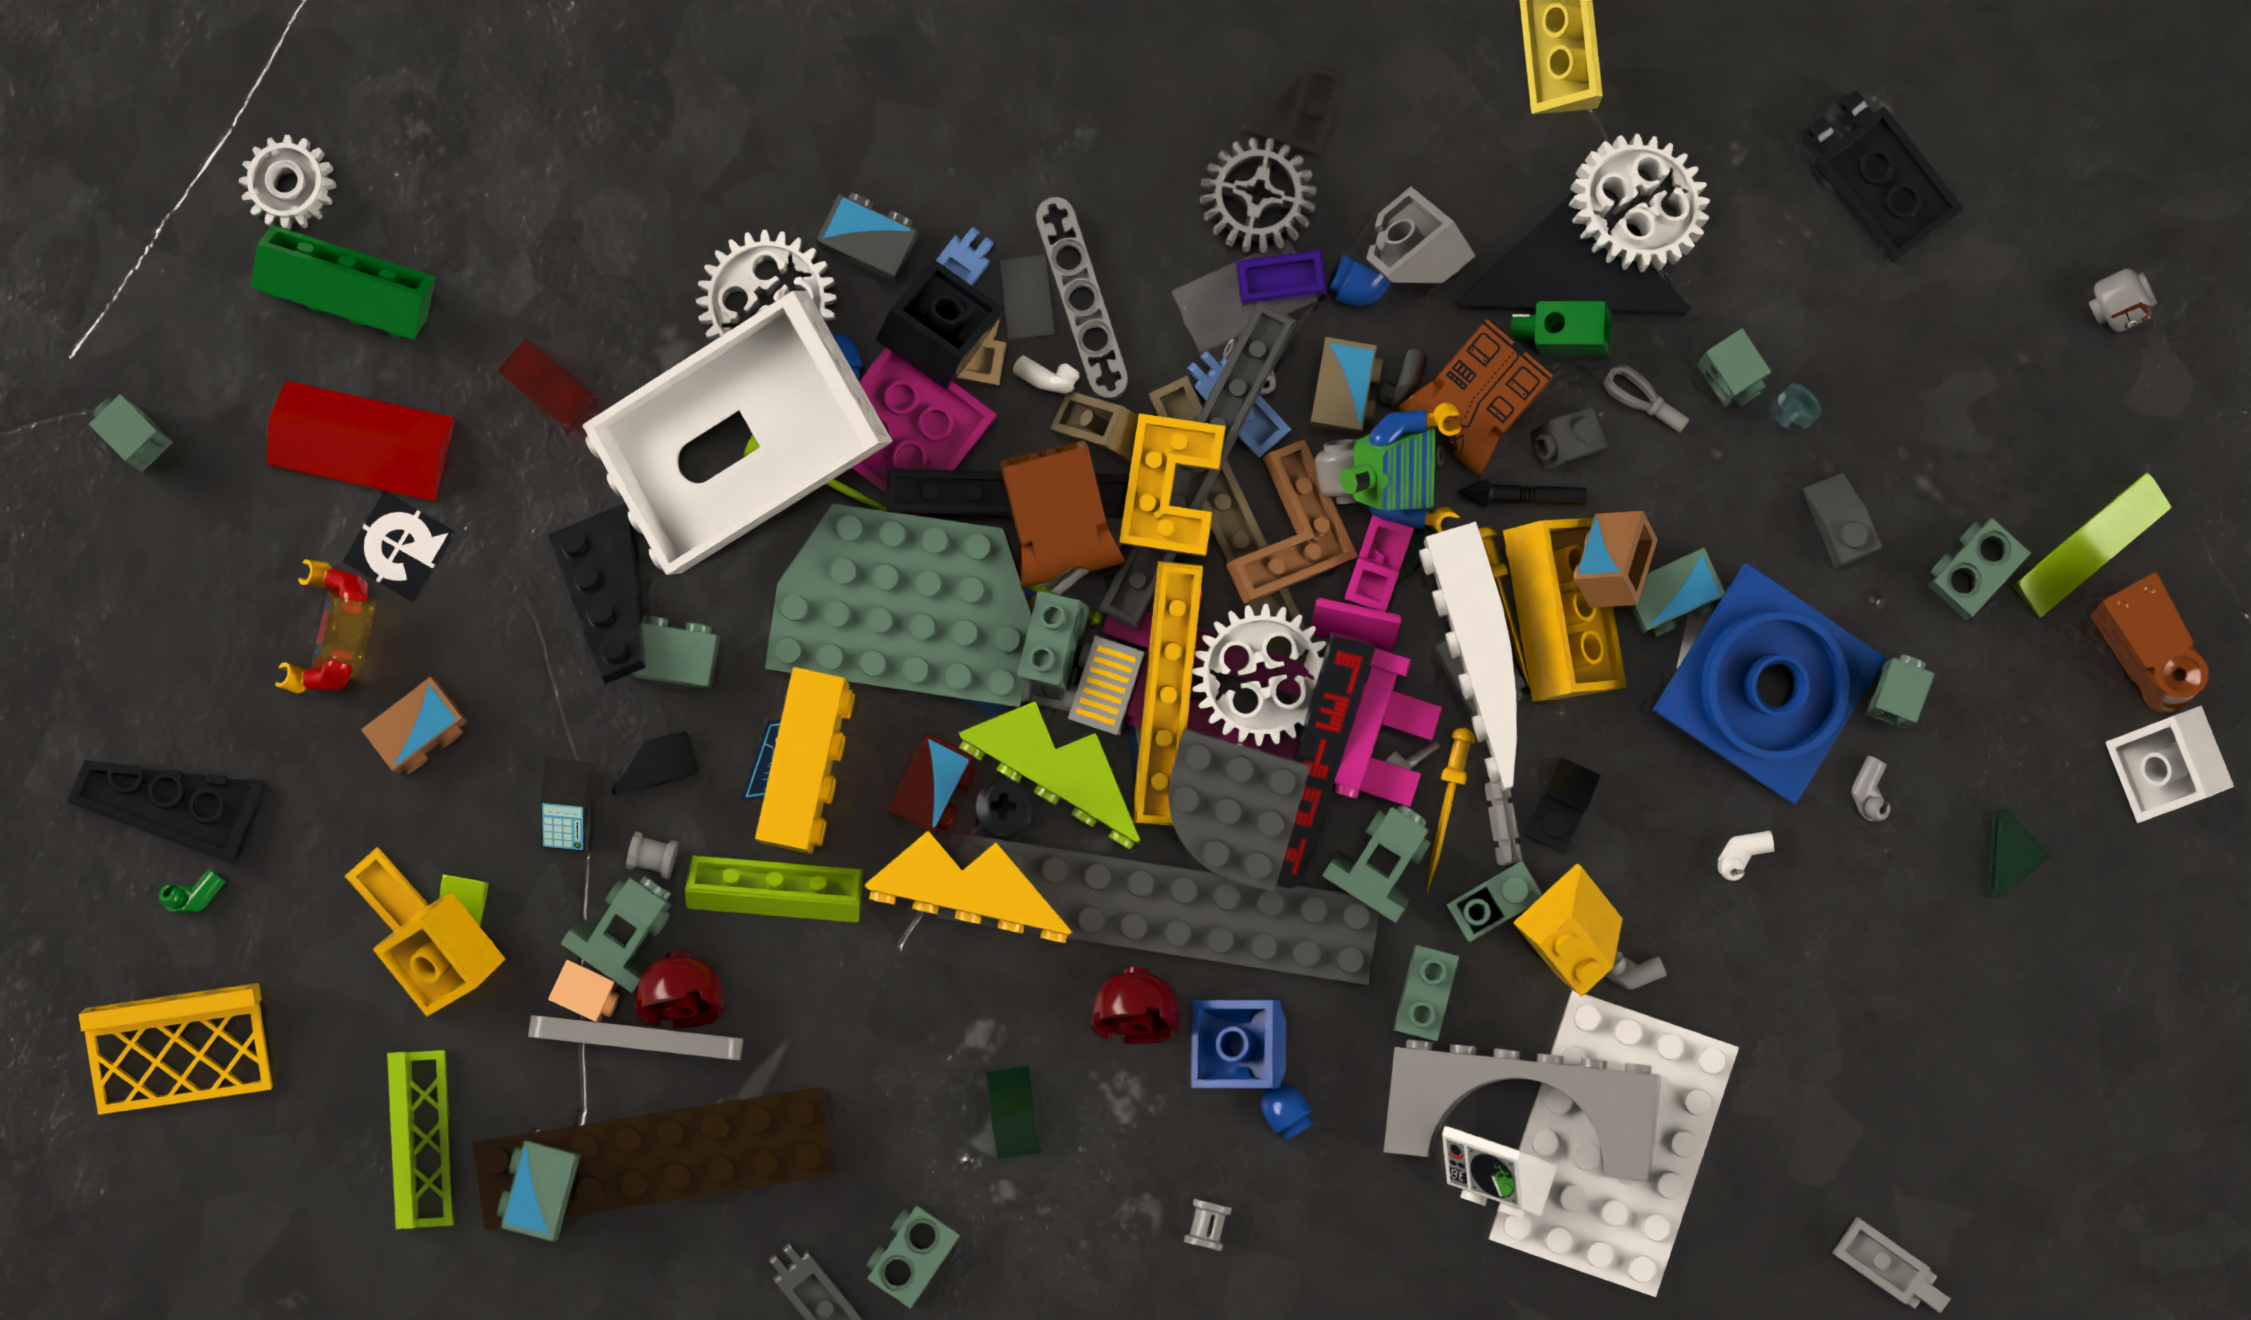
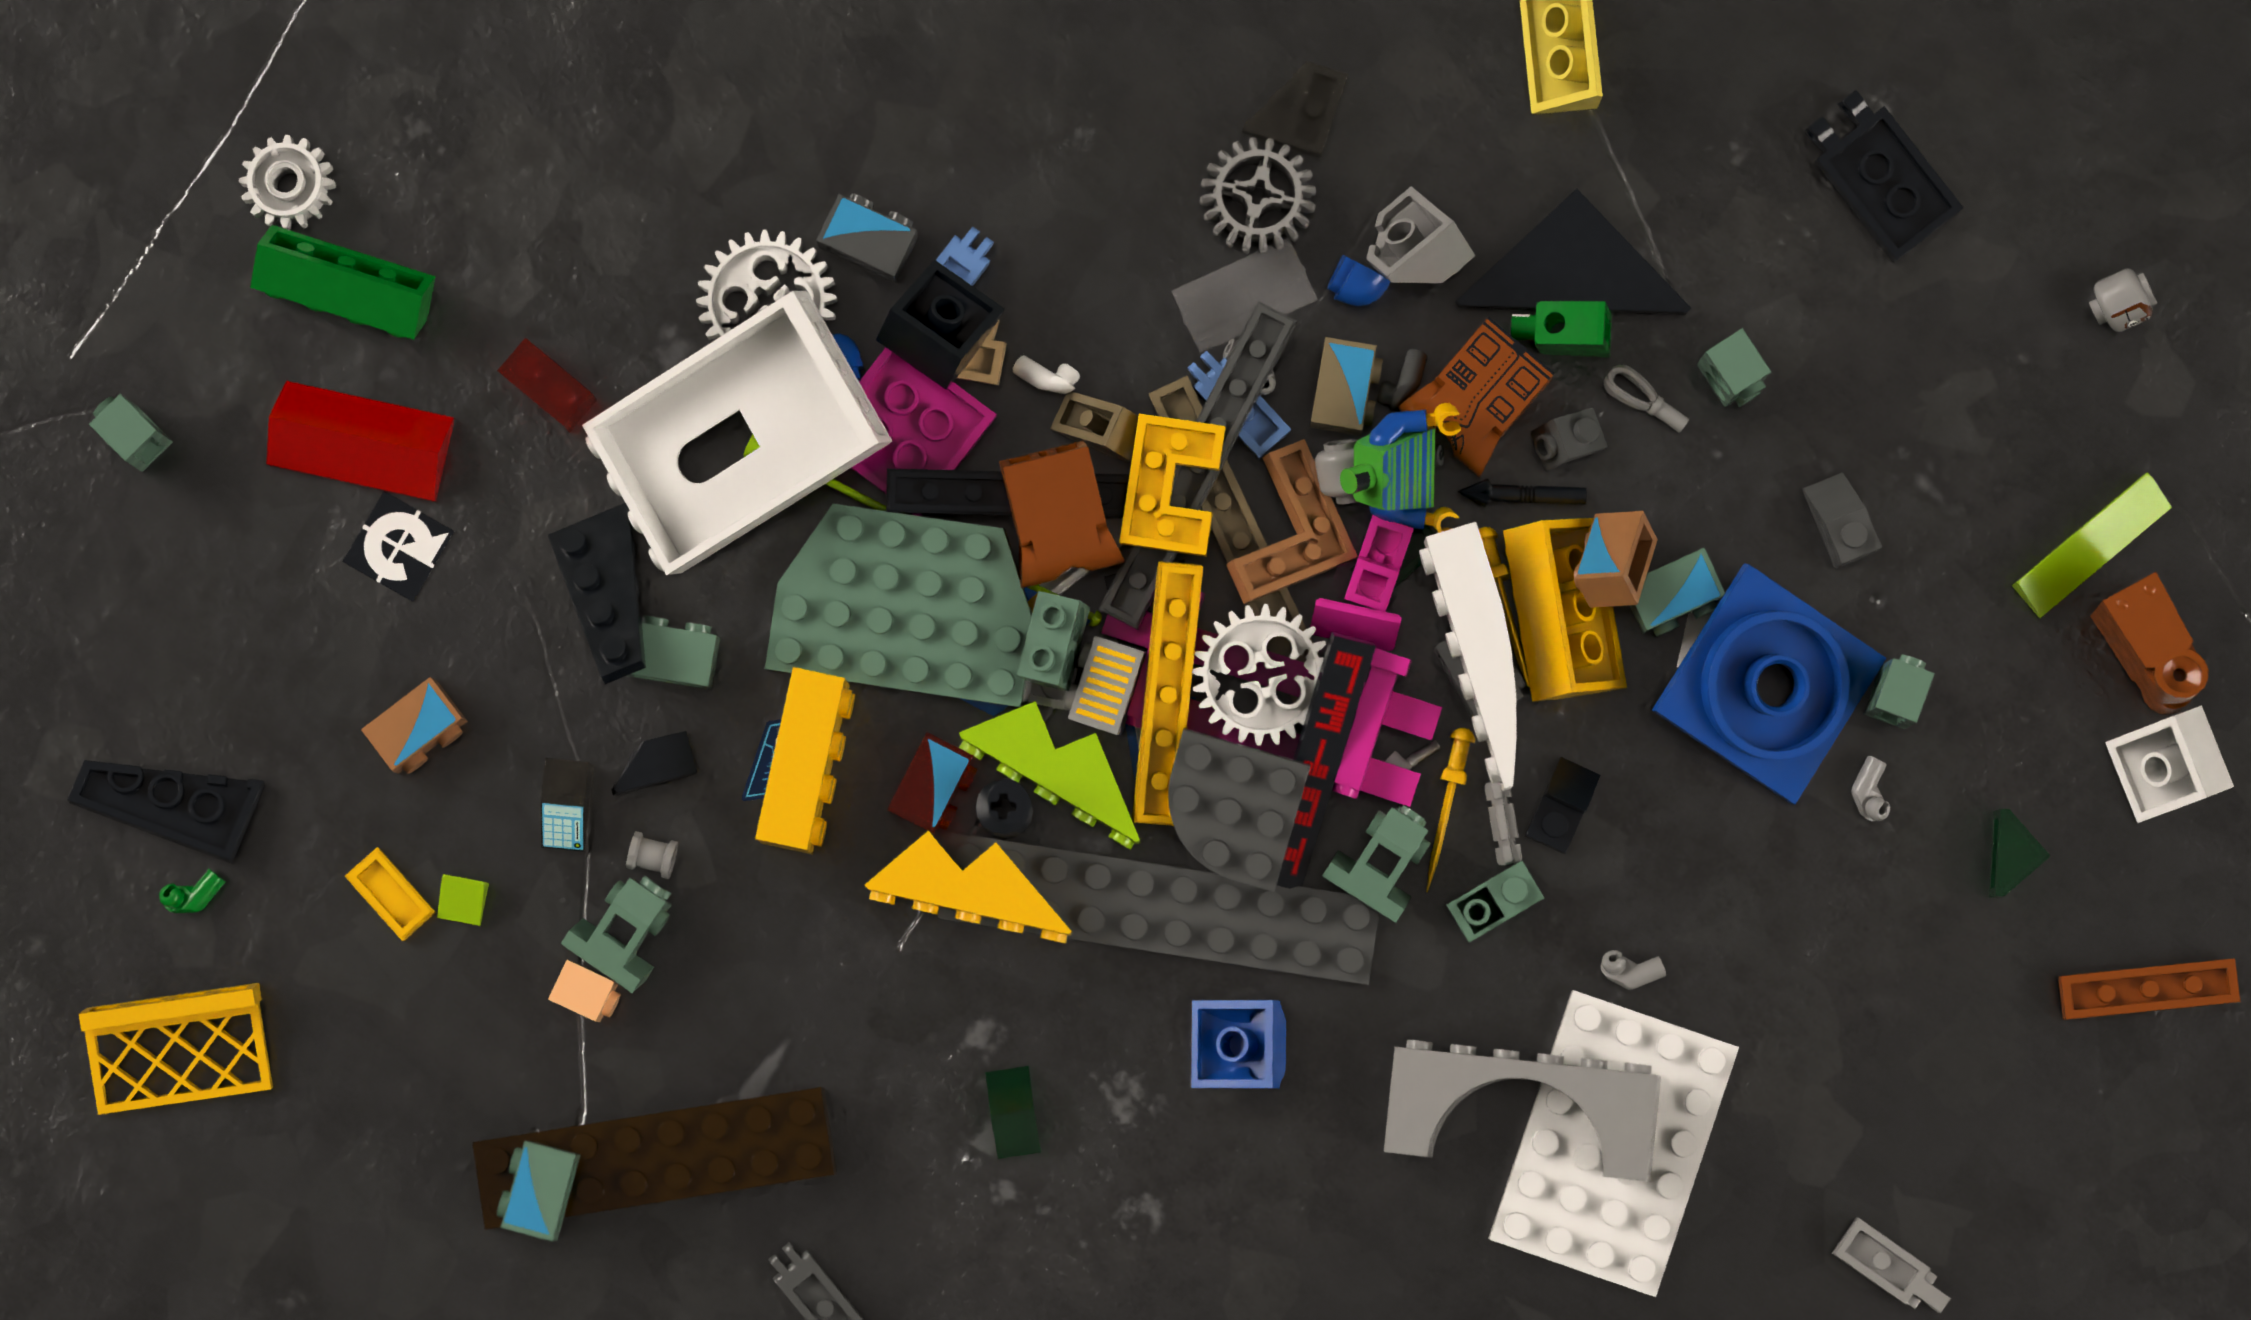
torso [275,559,375,694] -> none
yellow slope [373,891,506,1017] -> none
lime fence [387,1050,455,1229] -> none
light grey beam [528,1015,743,1060] -> none
dark red cylinder [636,951,724,1029] -> none
lime slope [685,855,864,922] -> none
sand green brick [866,1205,962,1309] -> none
dark grey sticker [999,254,1055,340] -> none
light grey beam [1036,197,1128,401] -> none
dark red cylinder [1091,967,1179,1044] -> none
light grey bush [1184,1199,1232,1251] -> none
dark purple tile [1235,250,1327,306] -> none
blue piece [1261,1083,1314,1141] -> none
sand green brick [1393,945,1459,1042] -> none
slope [1442,1126,1558,1219] -> none
yellow slope [1513,863,1623,997] -> none
white gear [1569,134,1710,272] -> none
white arm [1718,831,1774,881] -> none
clear light blue tile [1776,383,1822,428] -> none
sand green brick [1927,518,2031,621] -> none
none -> dark orange plate [2058,958,2240,1020]

